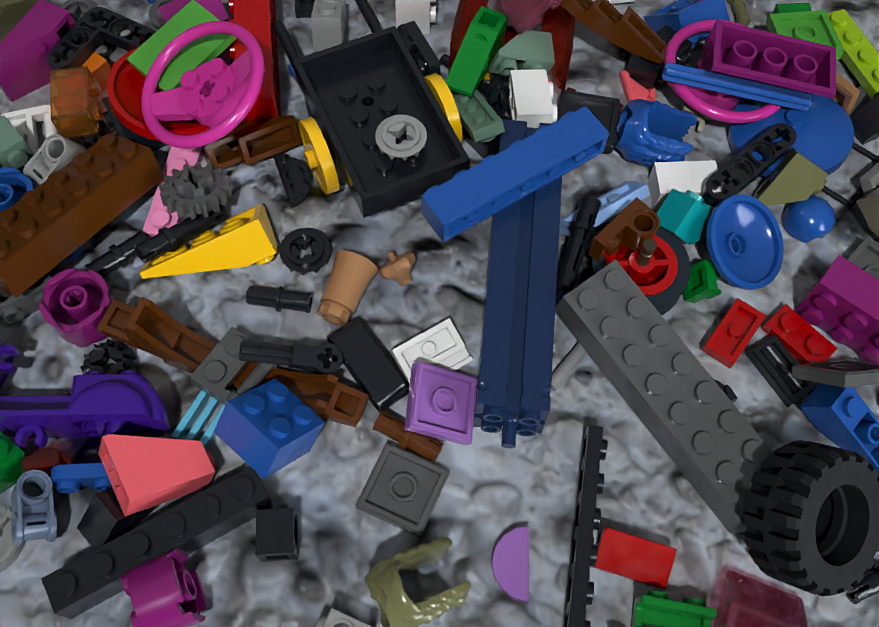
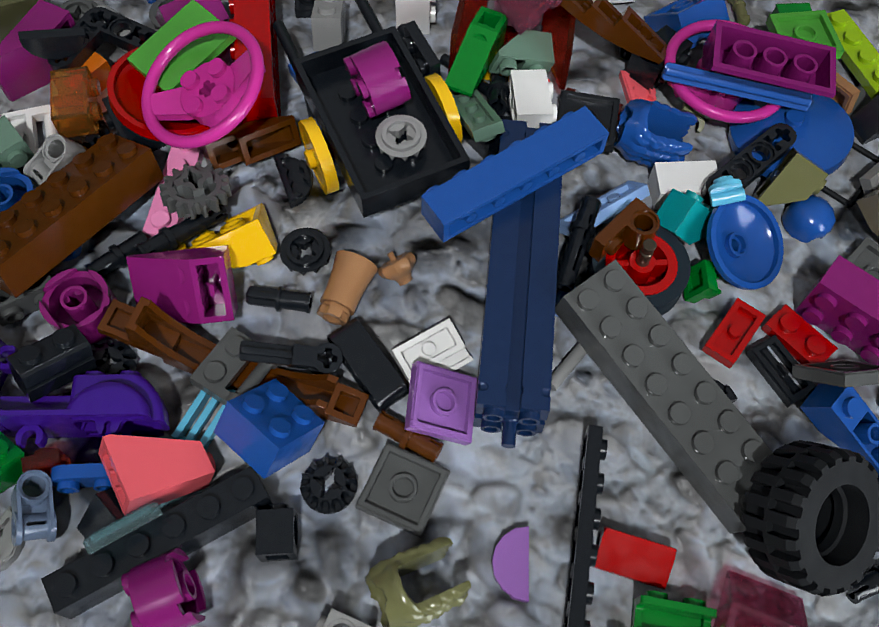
none -> black brick [5,324,97,403]
none -> black tile [18,27,85,60]
none -> clear light blue tile [83,501,163,555]
none -> magenta slope [126,245,238,324]
none -> black gear [300,456,357,514]
none -> magenta brick [343,41,411,119]
none -> medium azure plate [708,175,746,207]

